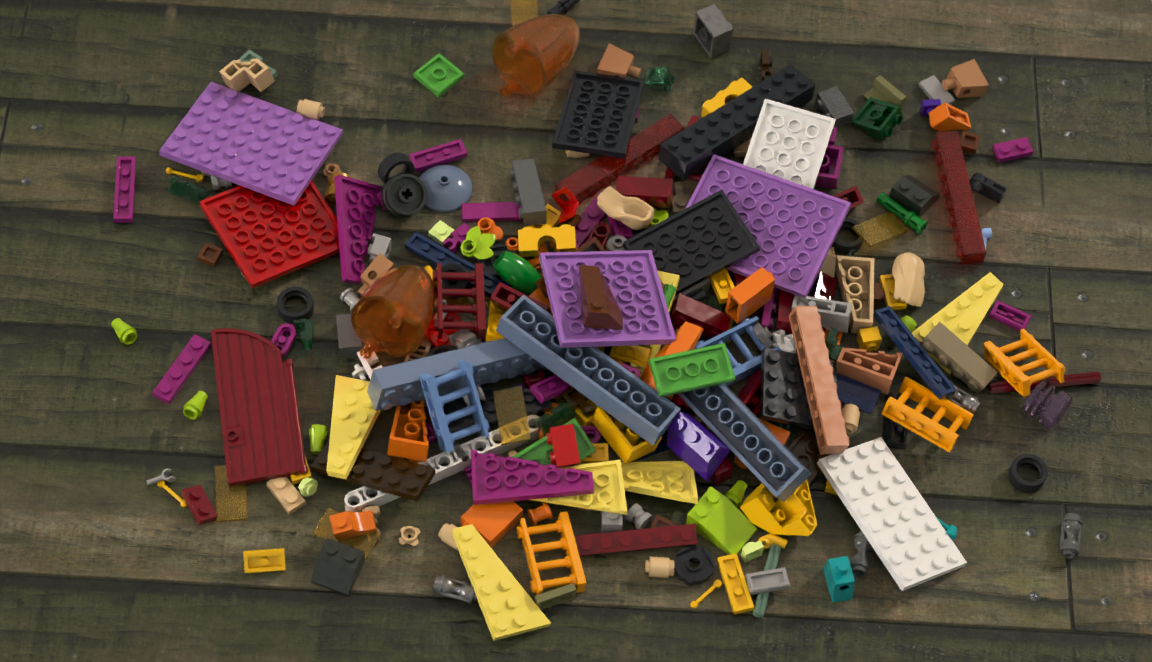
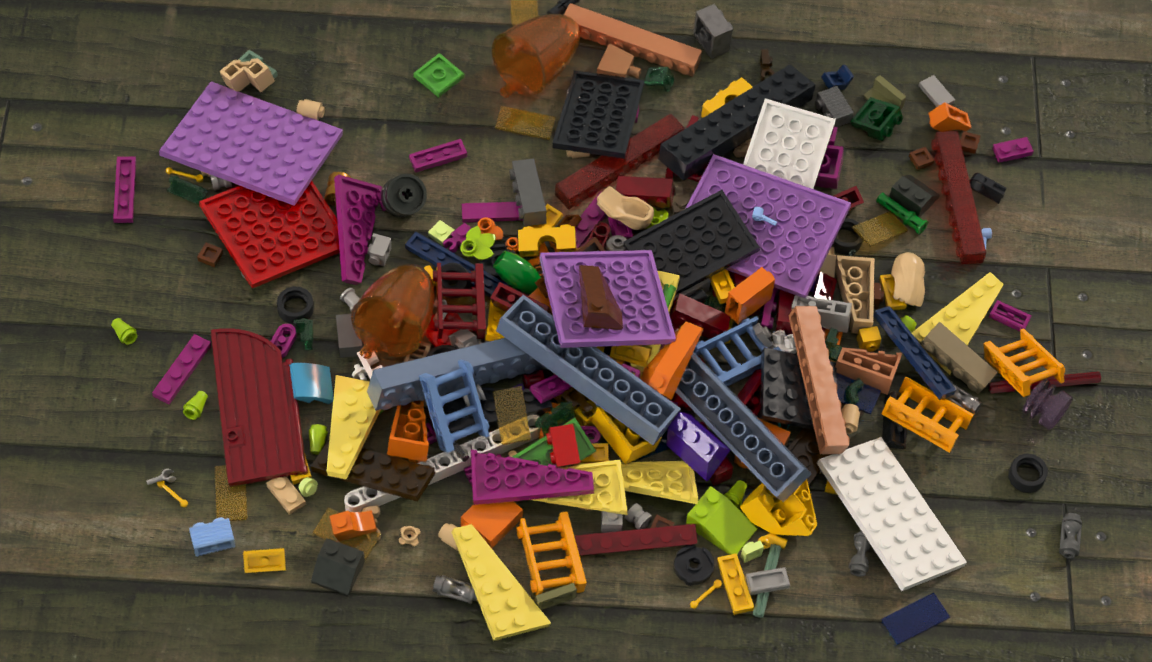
dark red plate [181,485,218,525] -> none
medium nougat plate [323,164,341,180] -> none
medium nougat torso [357,253,399,299] -> none
black tyre [378,152,415,184] -> none
sand blue dish [419,165,472,213] -> none
orange bush [527,502,553,526] -> none
red bracket [551,186,579,223] -> none
tan brick [645,556,675,578] -> none
bright green tile [649,343,735,398] -> none
teal torso [823,556,855,603] -> none
dark purple plate [920,99,941,117] -> none
teal hand [936,517,957,541] -> none
medium nougat torso [942,59,989,98] -> none
none -> light blue brick [189,518,235,556]
none -> dark azure slope [290,363,334,404]
none -> clear yellow piece [495,106,556,140]
none -> nougat brick [561,3,702,77]
none -> light blue hand [752,207,777,226]
none -> dark blue bracket [821,65,854,90]
none -> clear green arm [845,378,864,404]
none -> clear blue piece [881,592,950,645]
none -> reddish brown plate [909,147,934,170]

